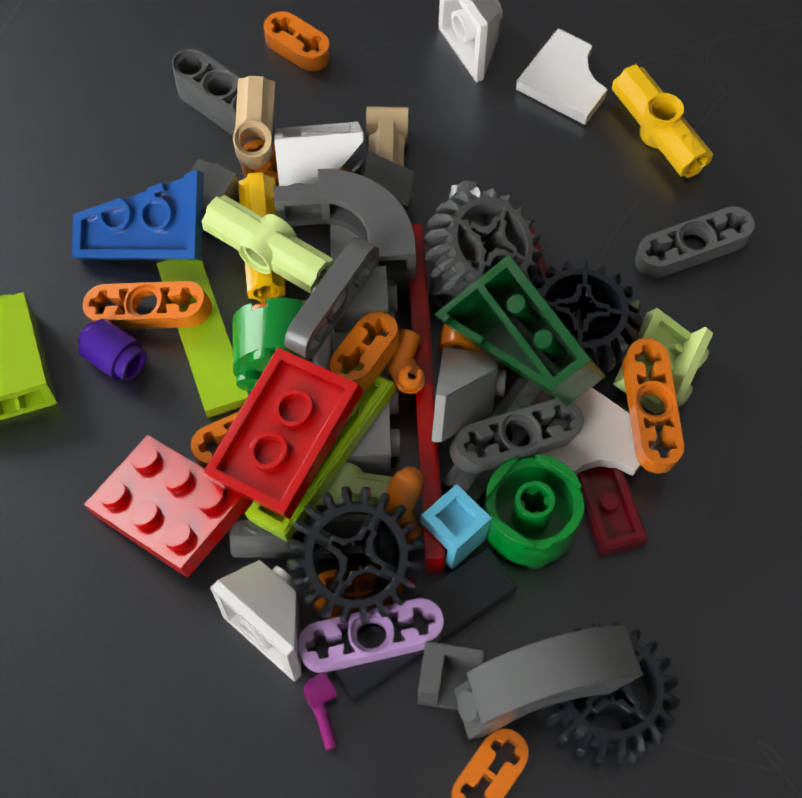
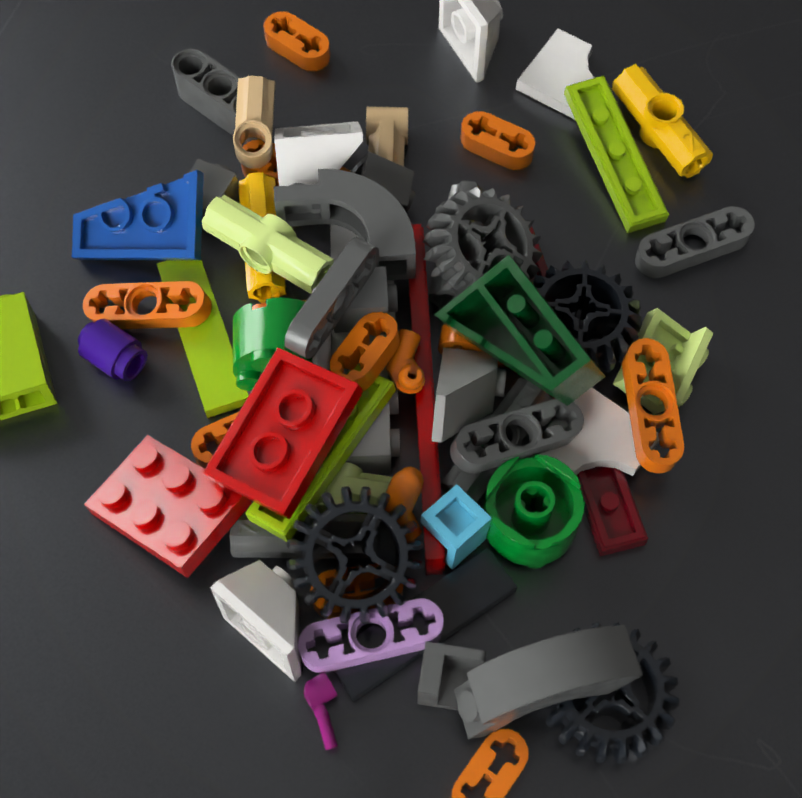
none -> orange beam [461,111,535,170]
none -> lime tile [564,75,669,234]

